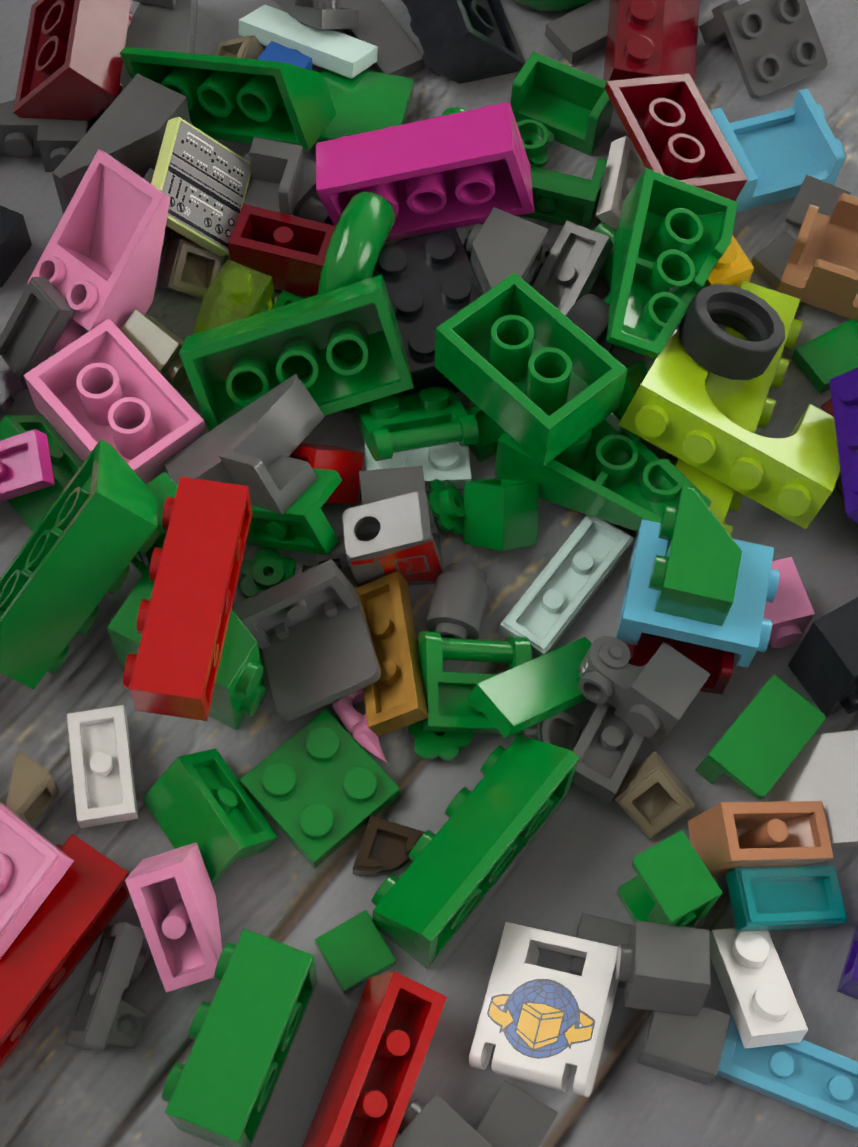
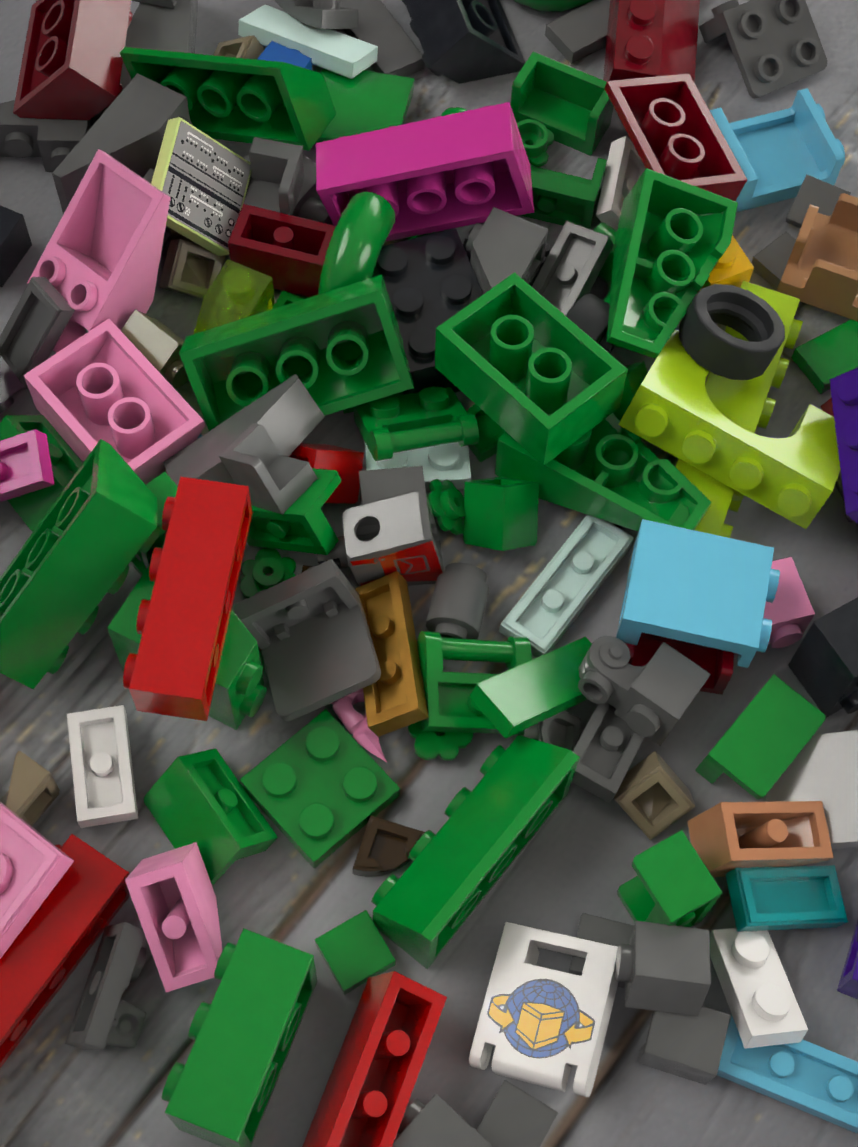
green slope [648,486,742,626] -> none

